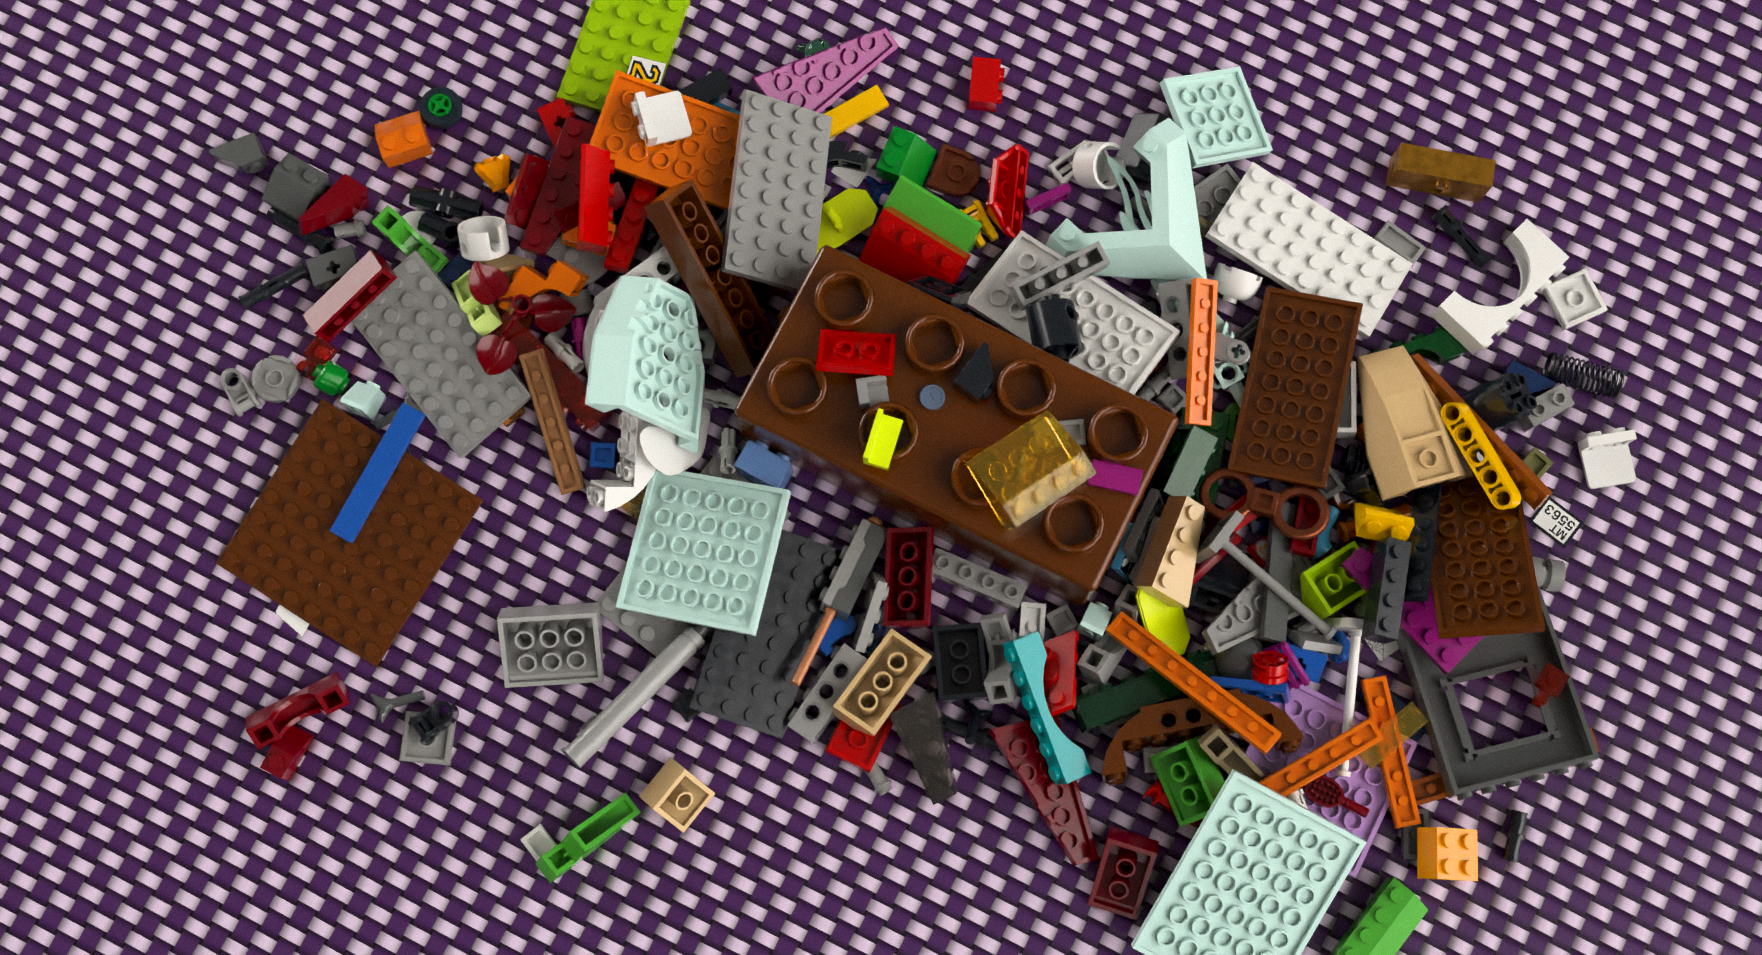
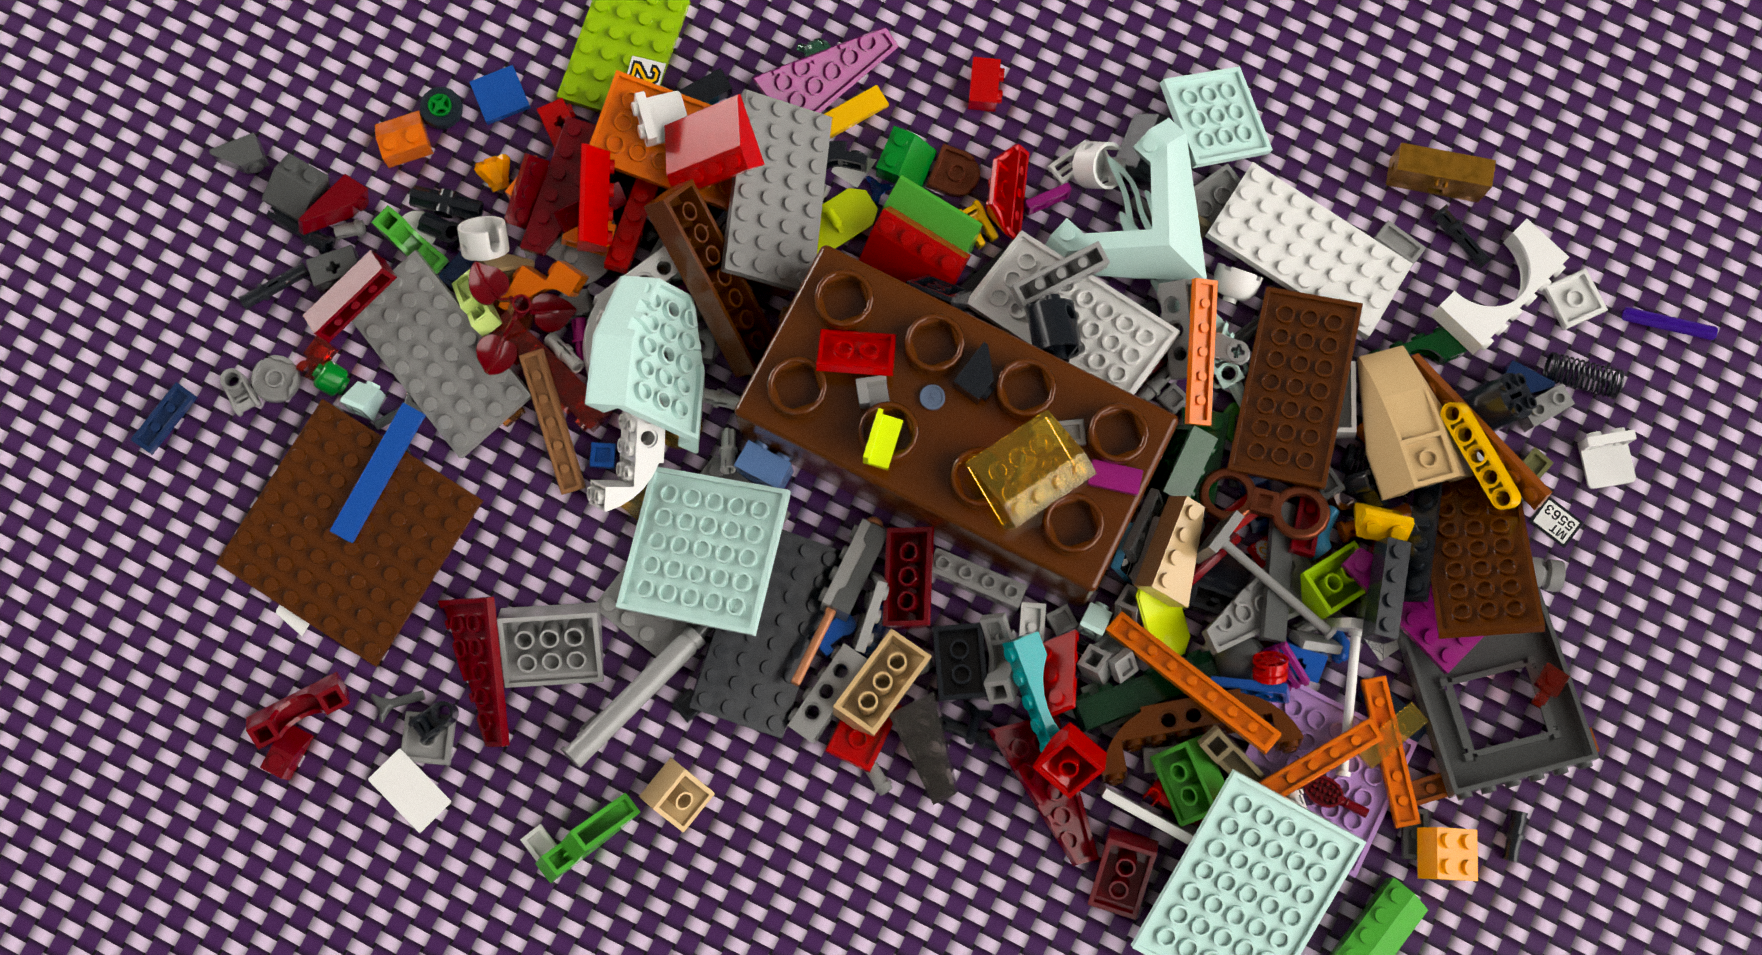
white sticker [639,407,710,475] -> none
none -> dark blue plate [130,382,198,455]
none -> white sticker [368,748,451,833]
none -> dark red wing [438,597,510,747]
none -> blue tile [469,65,531,125]
none -> slope [664,94,765,191]
none -> red slope [1033,722,1107,799]
none -> white tile [1100,785,1194,845]
none -> light grey plate [1108,648,1139,684]
none -> dark purple axle [1621,307,1718,340]

